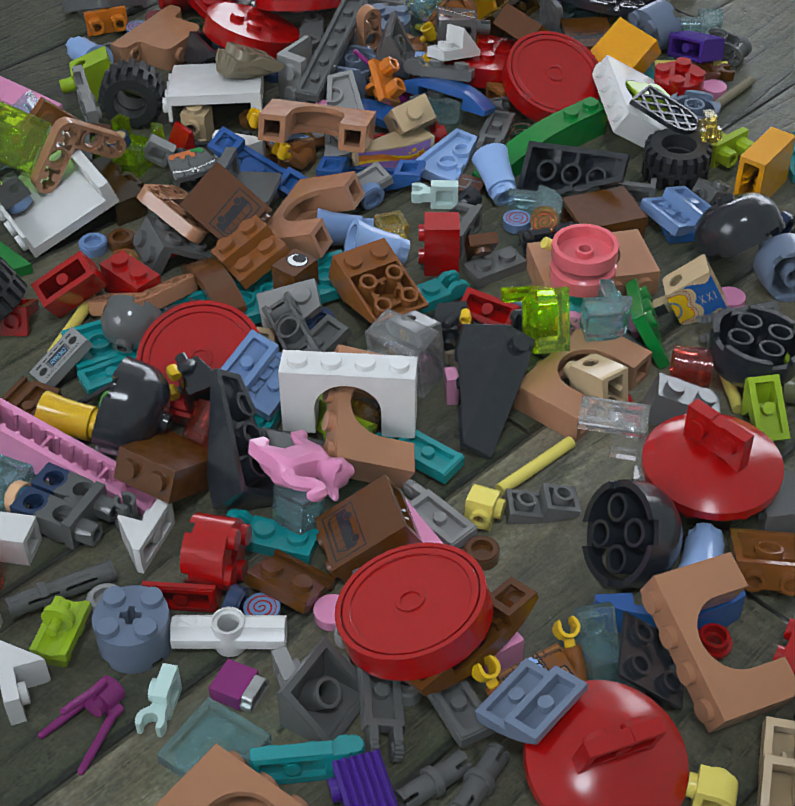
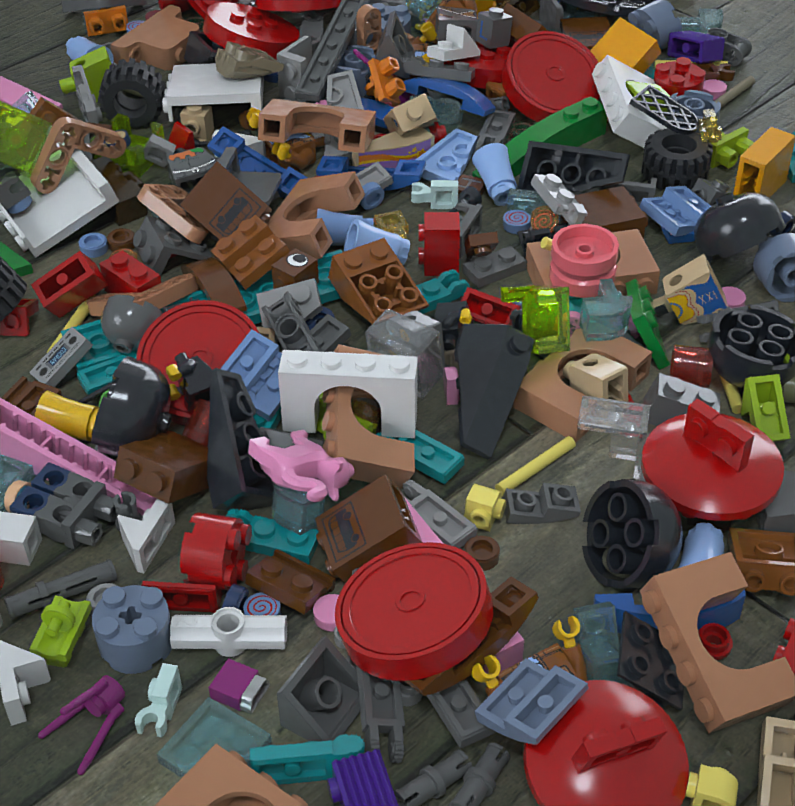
light grey plate [271,646,301,688] -> none
none -> dark grey brick [475,7,513,49]
none -> light grey hinge [531,174,588,225]

